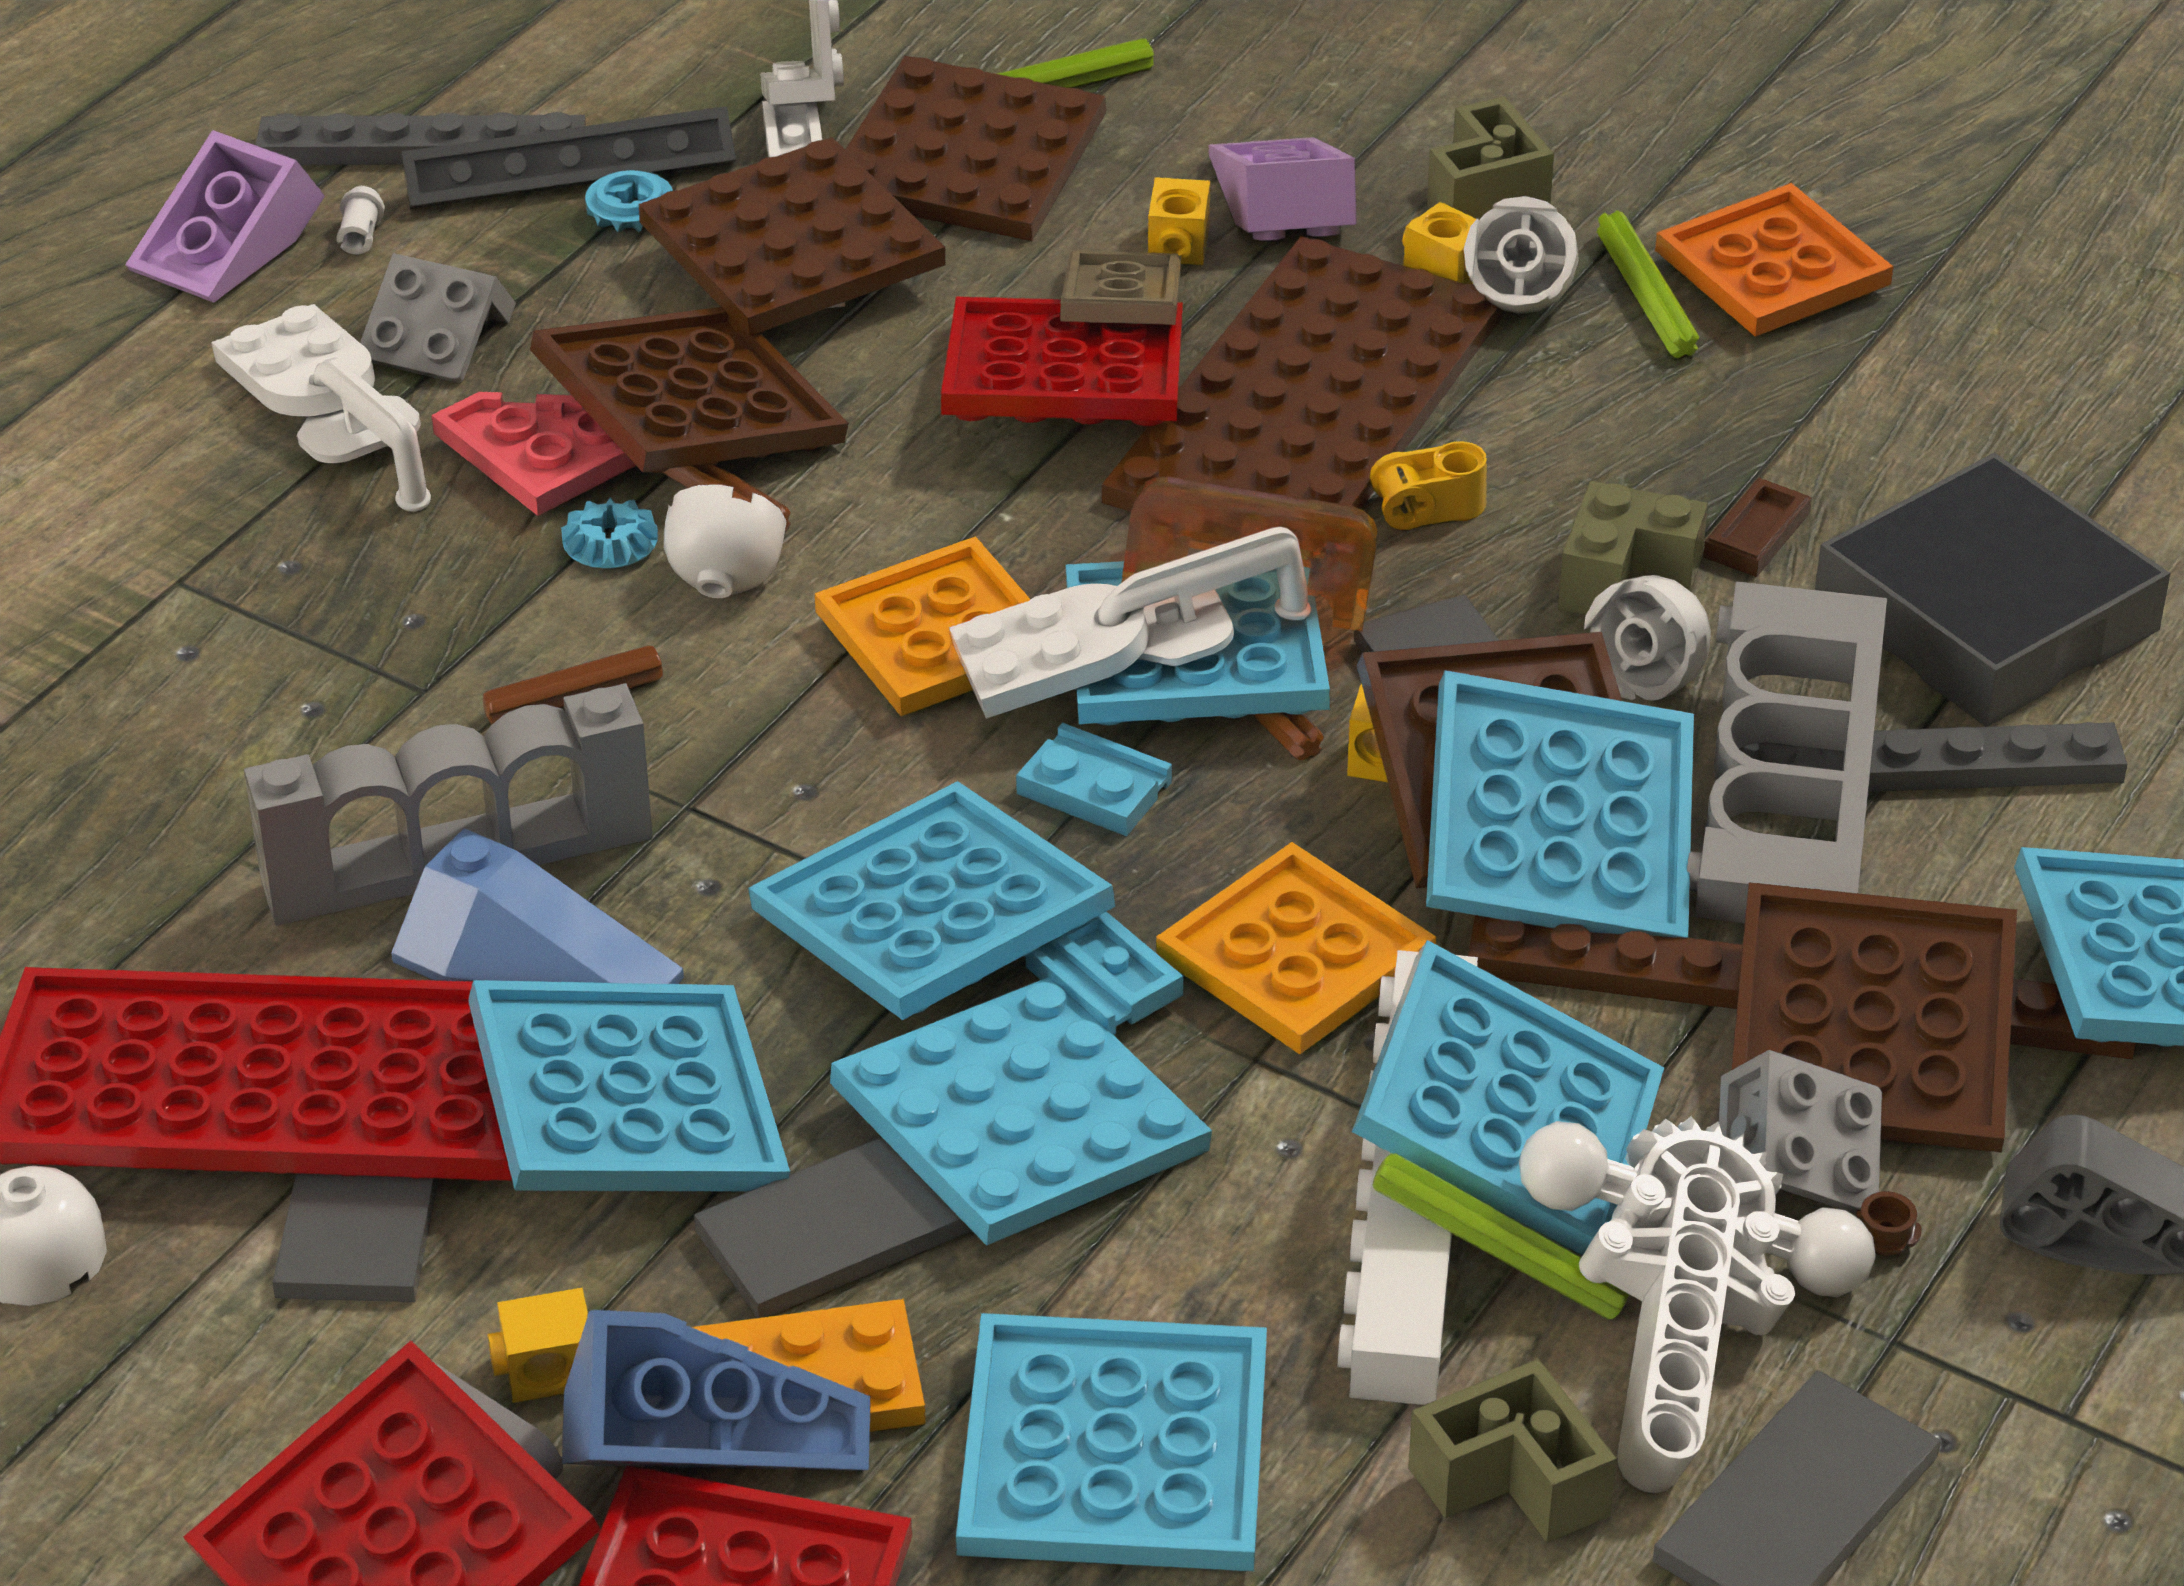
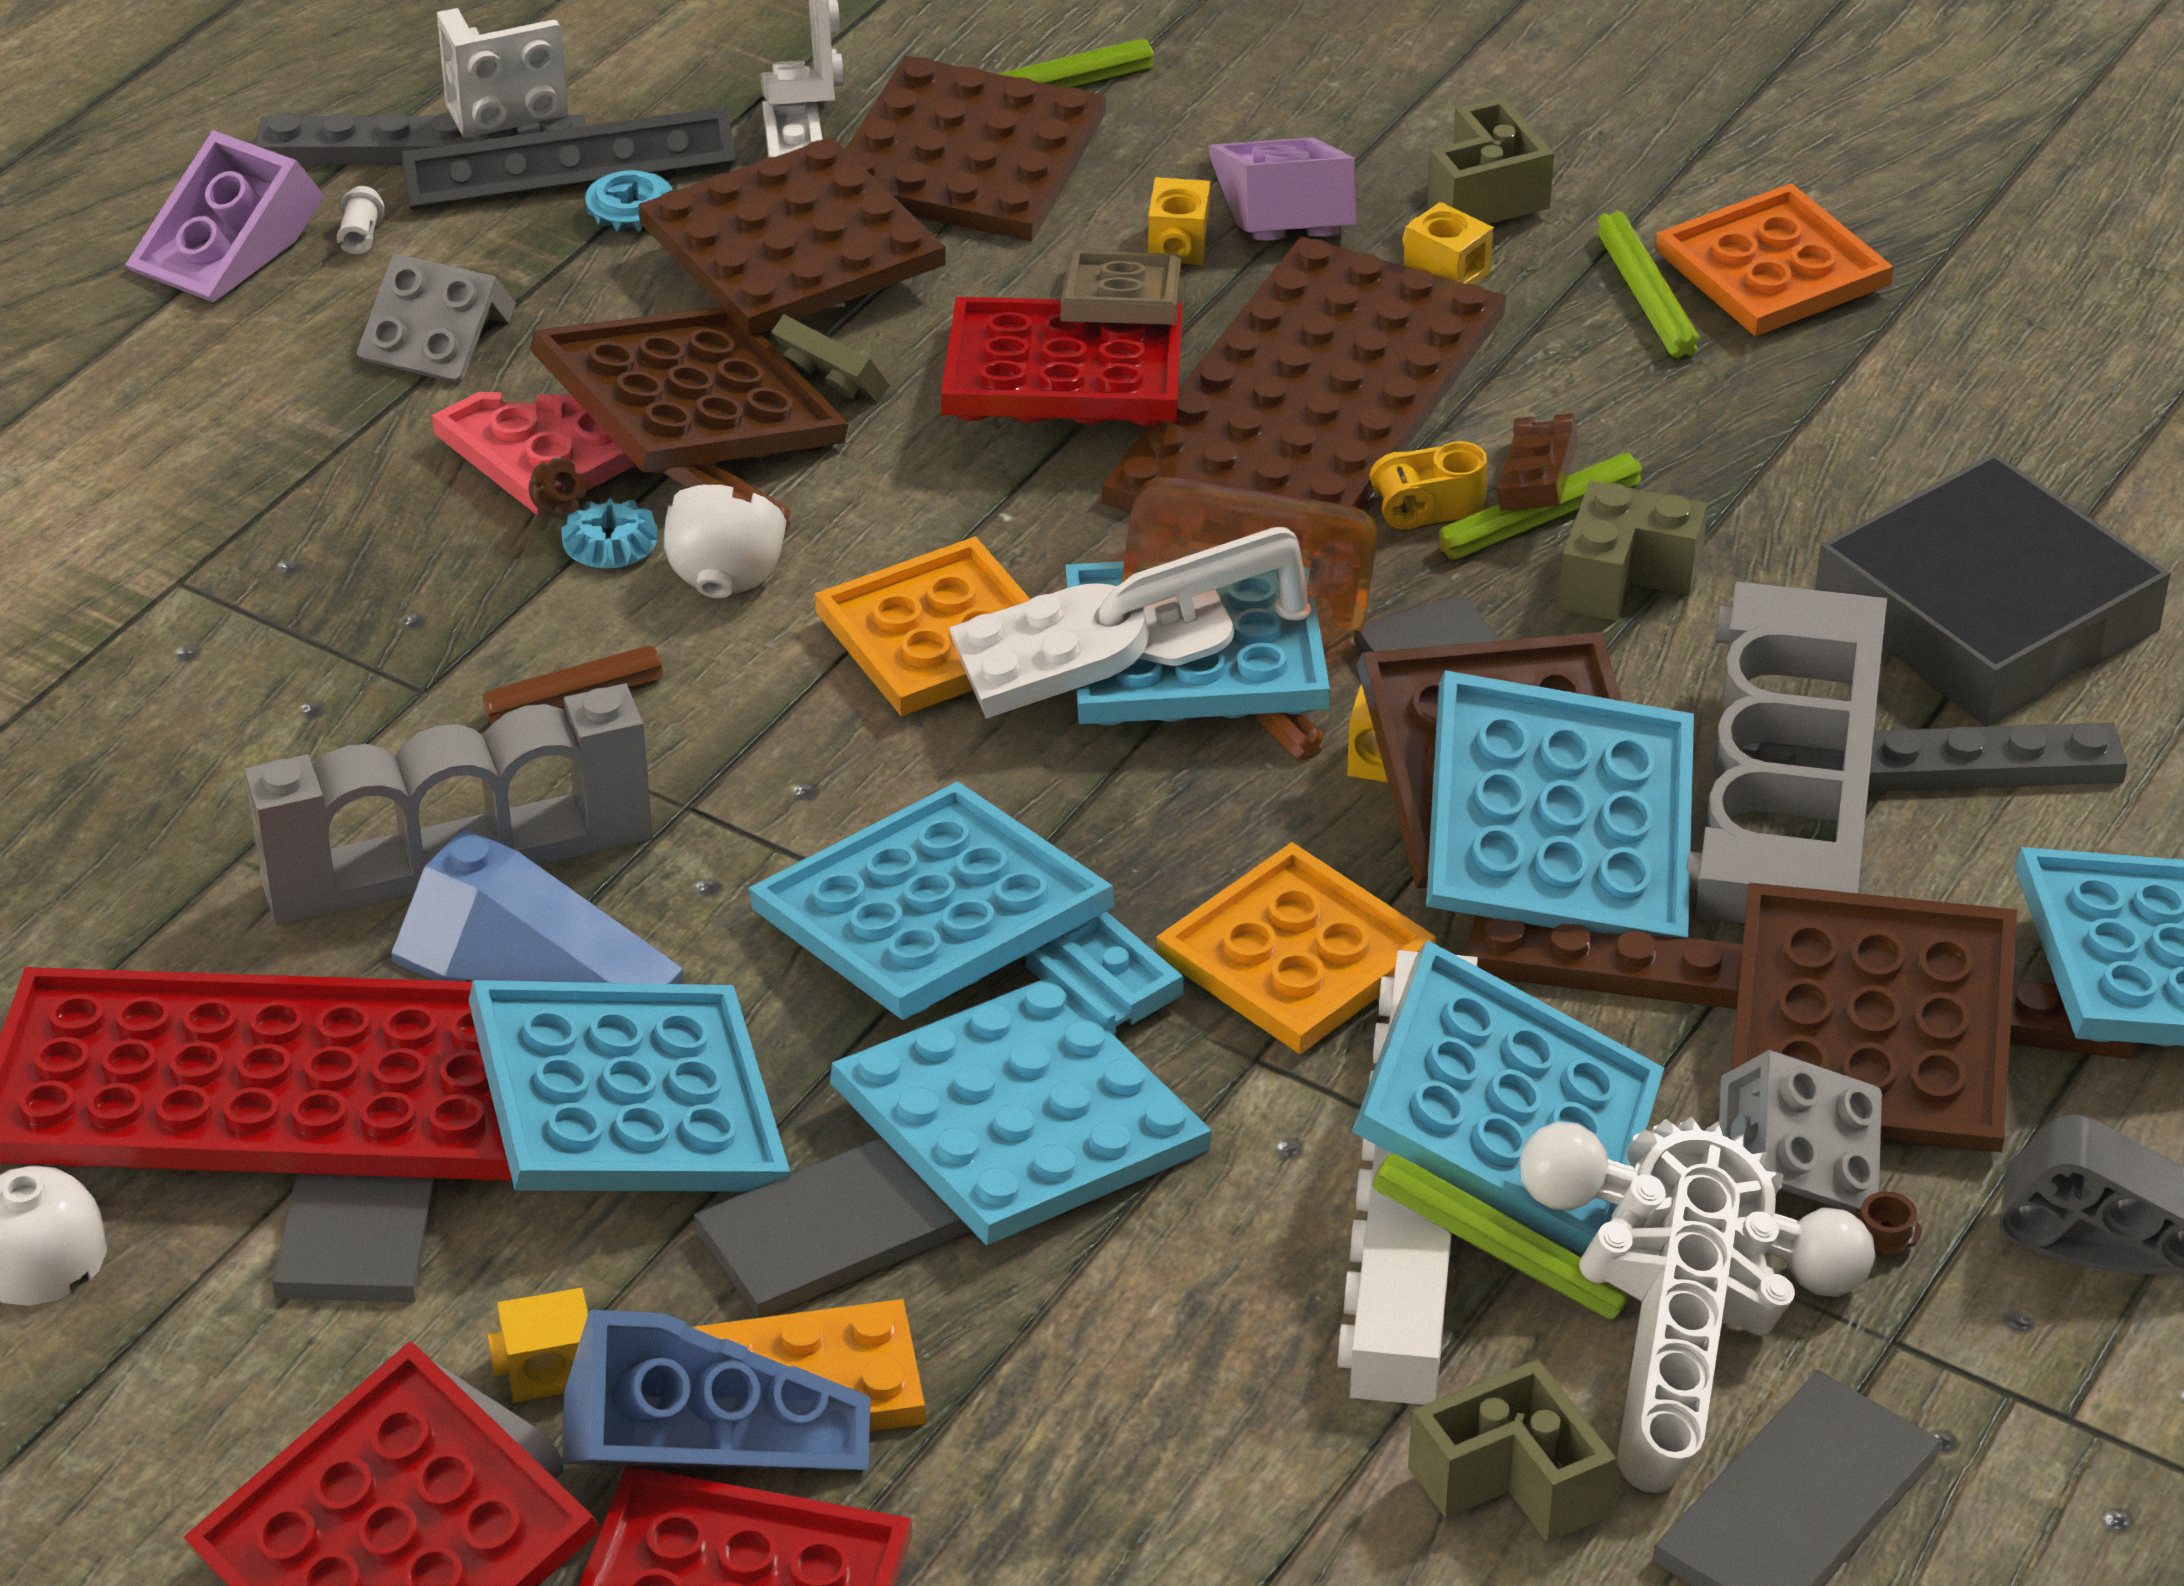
white plate [211,304,431,512] -> none
medium azure plate [956,1313,1267,1571] -> none
medium azure plate [1016,722,1172,836] -> none
white cylinder [1464,196,1579,314] -> none
white cylinder [1584,575,1711,701] -> none
reddish brown tile [1703,478,1812,577] -> none
none -> white bracket [437,8,568,138]
none -> reddish brown plate [529,457,587,516]
none -> olive plate [771,314,890,404]
none -> lime axle [1438,453,1642,560]
none -> reddish brown plate [1497,413,1578,511]

